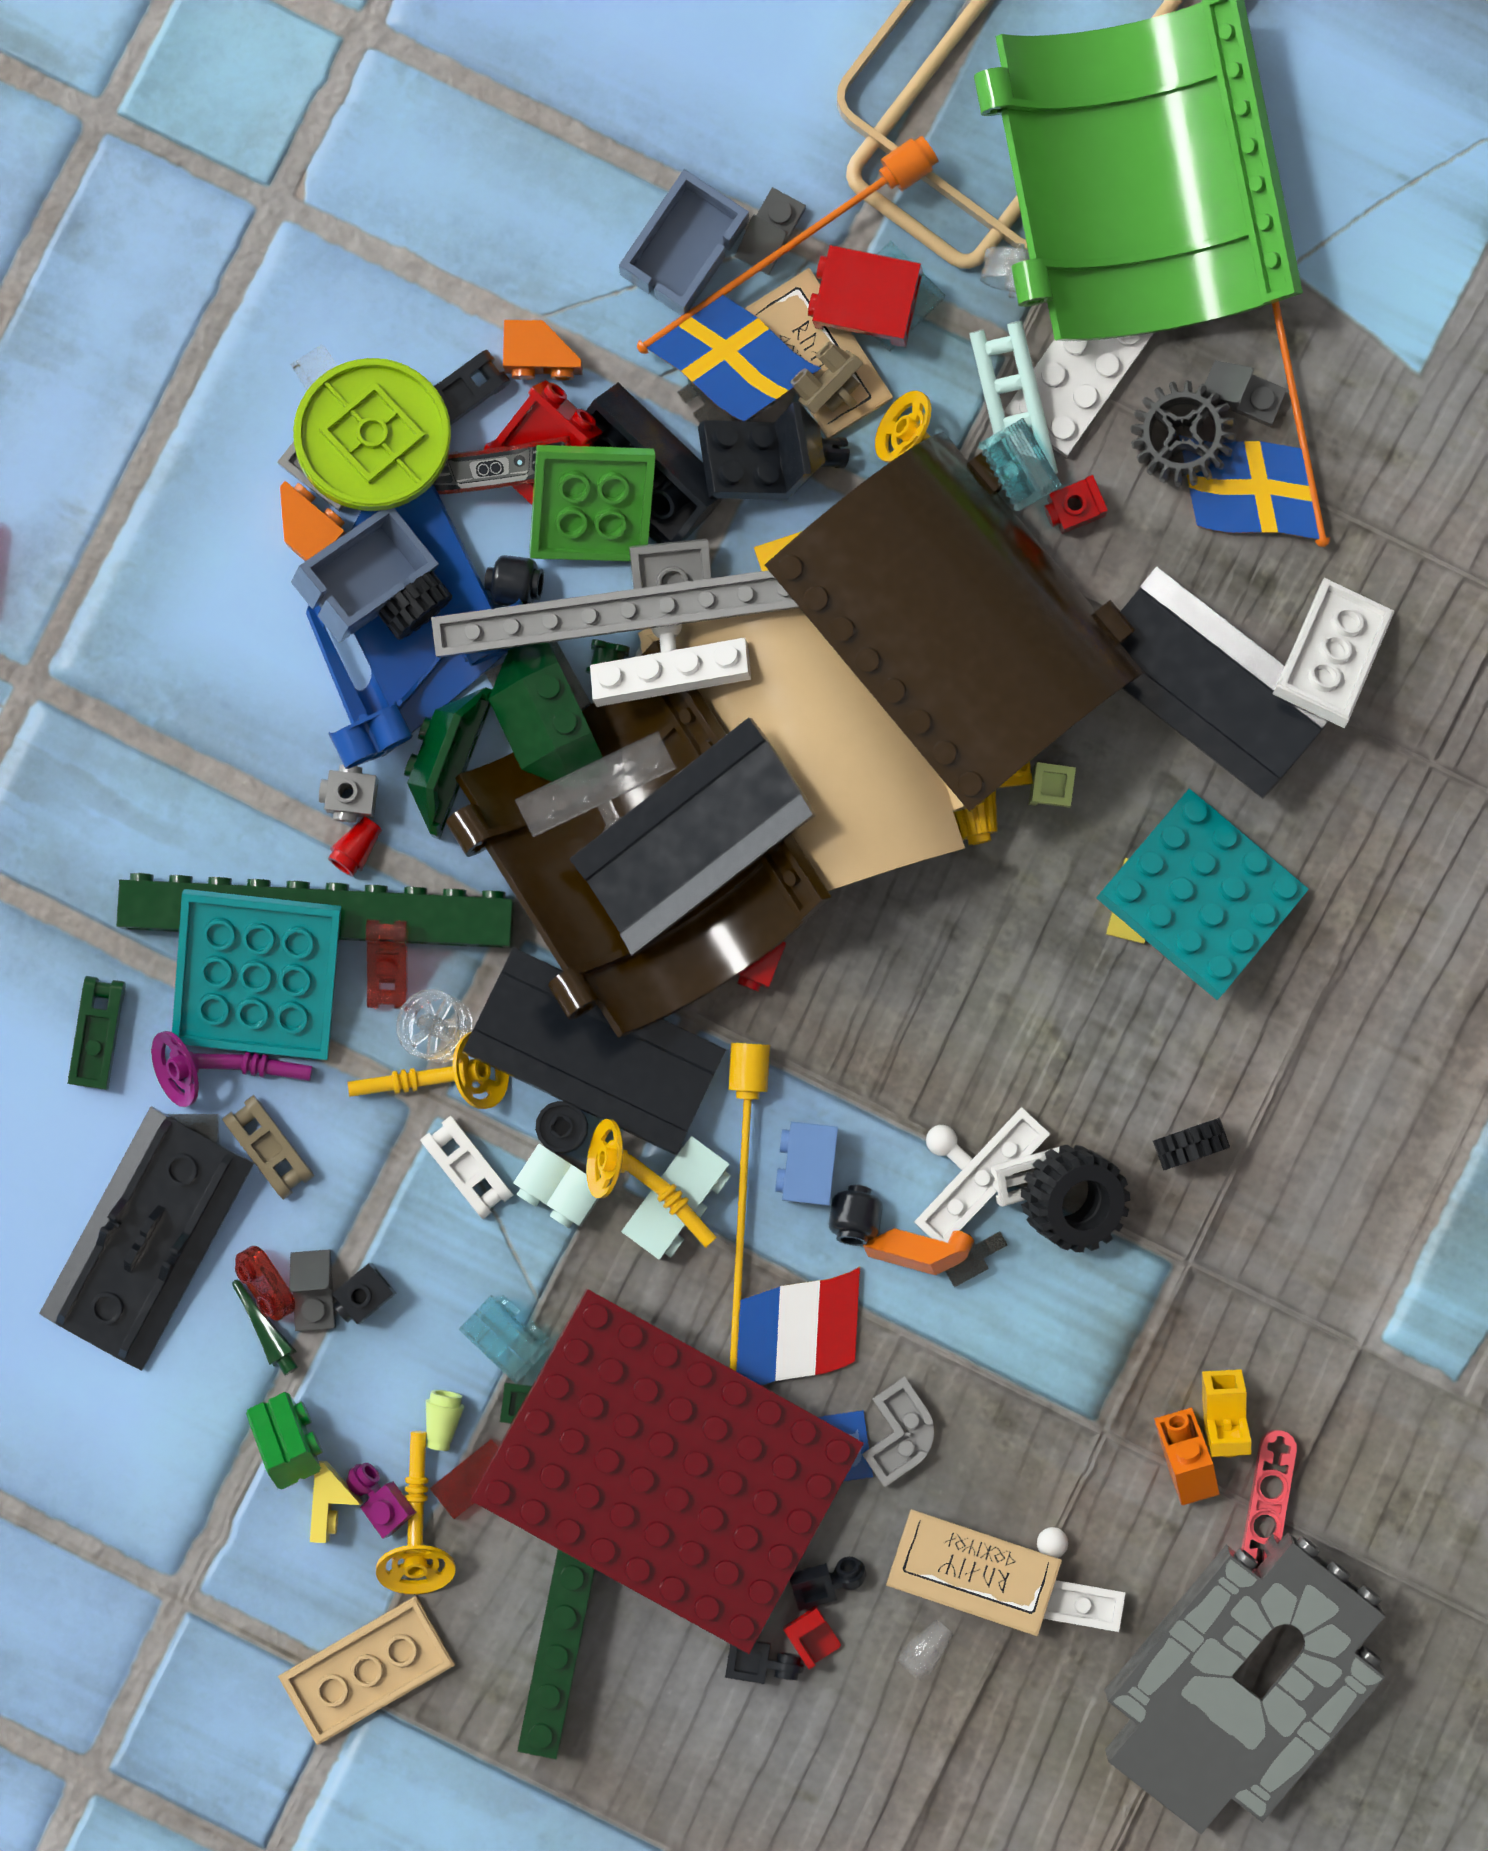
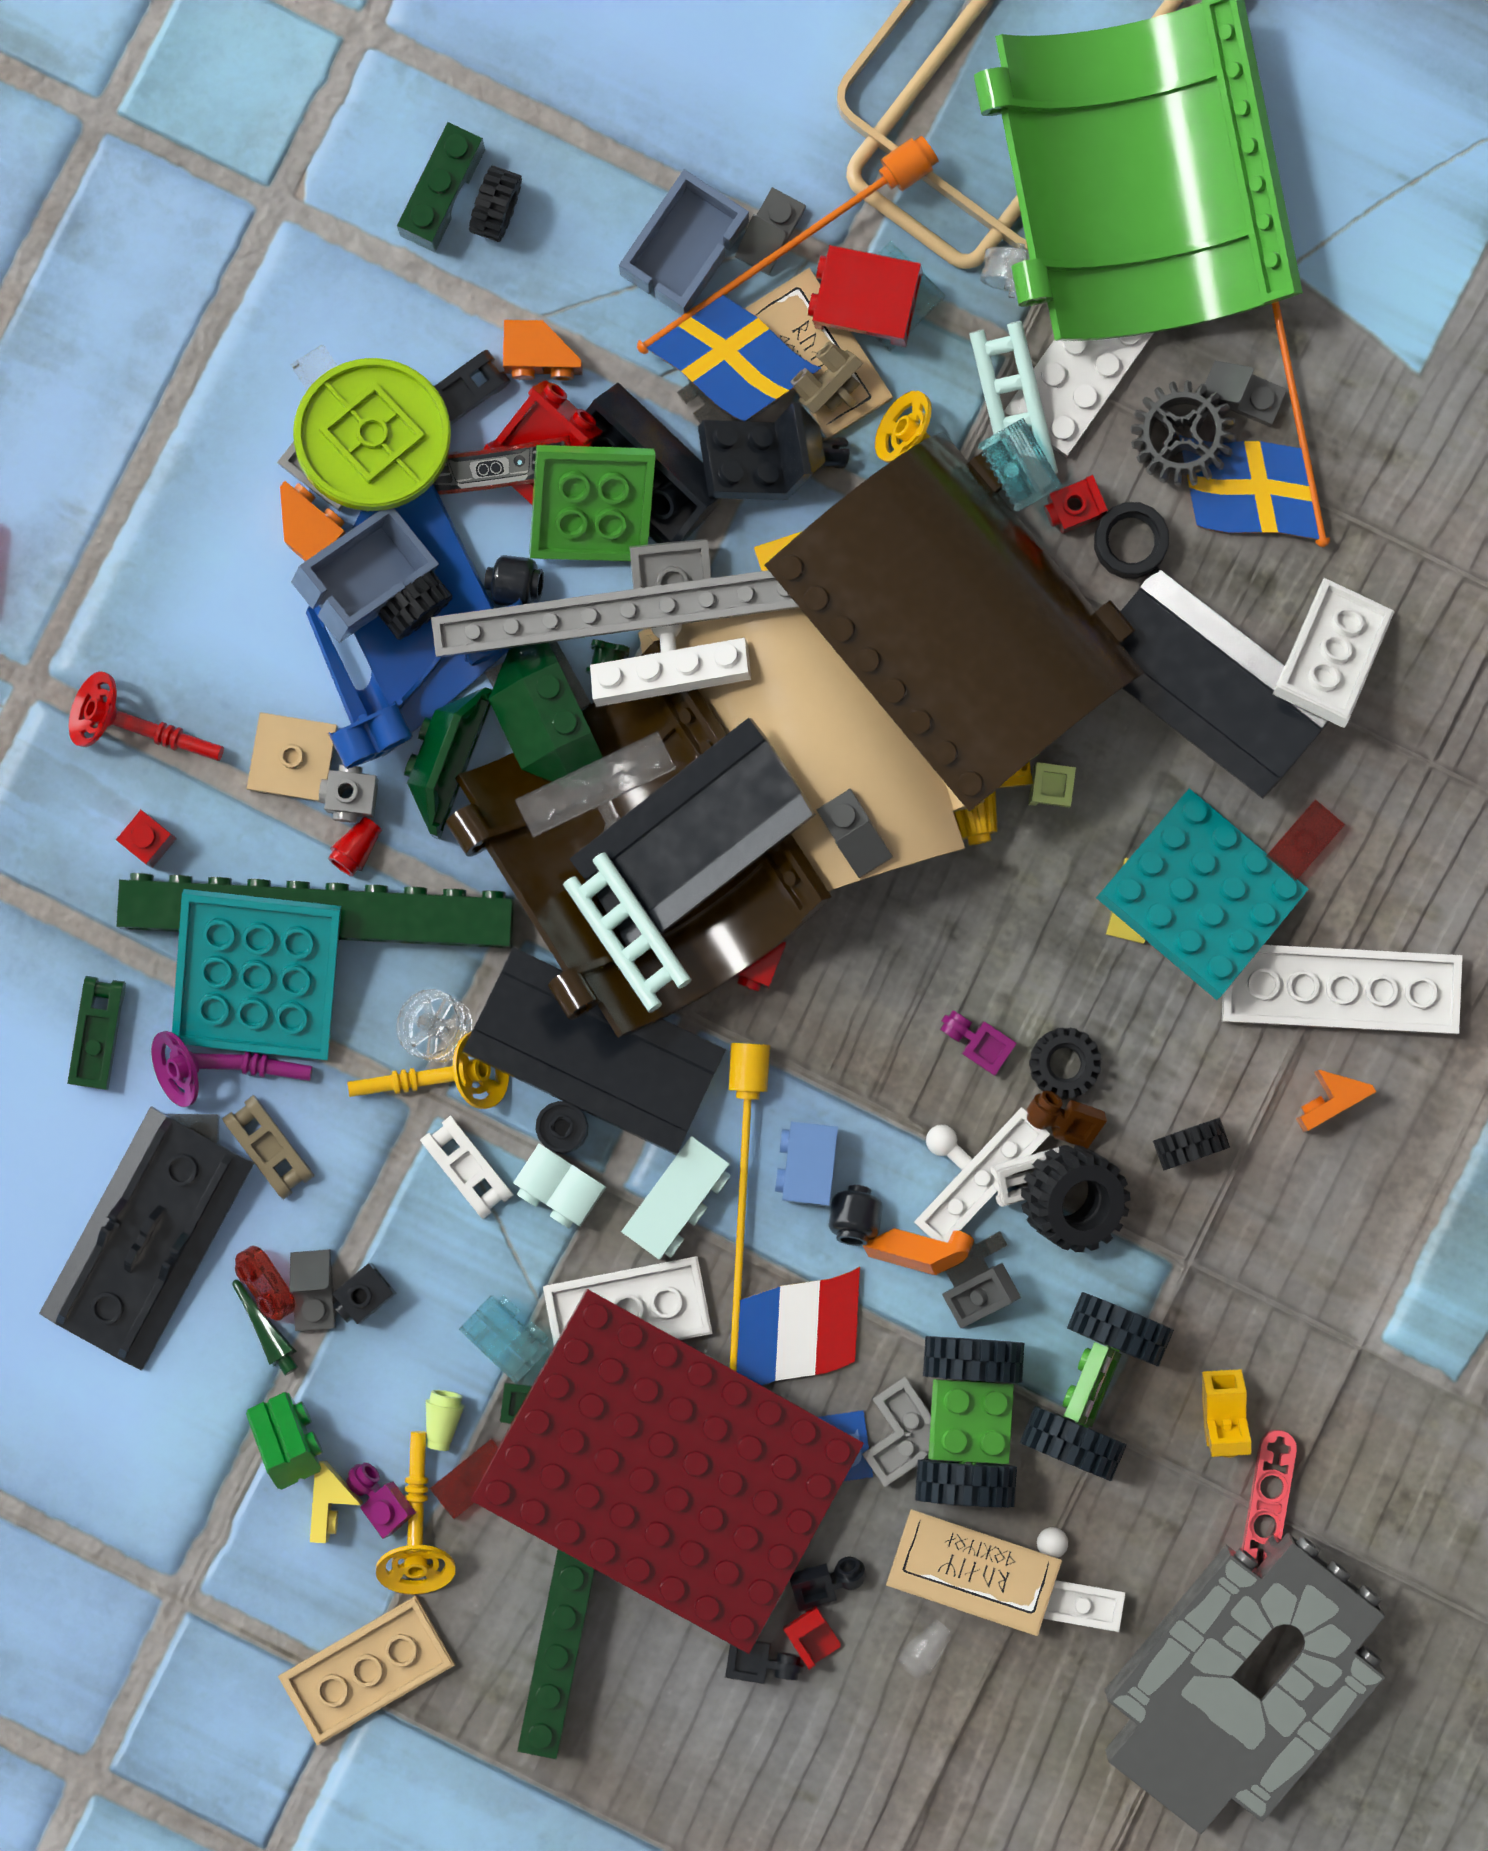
clear red plate [366,919,408,1010] -> none
yellow dish [586,1119,717,1248] -> none
orange slope [1154,1407,1220,1506] -> none
none -> red dish [68,671,224,761]
none -> red brick [116,809,177,868]
none -> tan plate [246,712,338,802]
none -> dark green arch [397,122,485,252]
none -> black tyre [469,165,522,242]
none -> white tile [543,1256,713,1346]
none -> light aqua bar [563,852,692,1013]
none -> dark grey slope [816,789,893,878]
none -> plate [915,1336,1025,1508]
none -> magenta plate [940,1010,1017,1076]
none -> dark grey slope [942,1263,1021,1329]
none -> black plate [1020,1292,1174,1481]
none -> reddish brown plate [1026,1091,1107,1149]
none -> black tyre [1029,1027,1102,1099]
none -> black tyre [1094,502,1169,579]
none -> white plate [1222,945,1462,1035]
none -> clear red plate [1266,799,1345,881]
none -> orange slope [1296,1070,1376,1132]

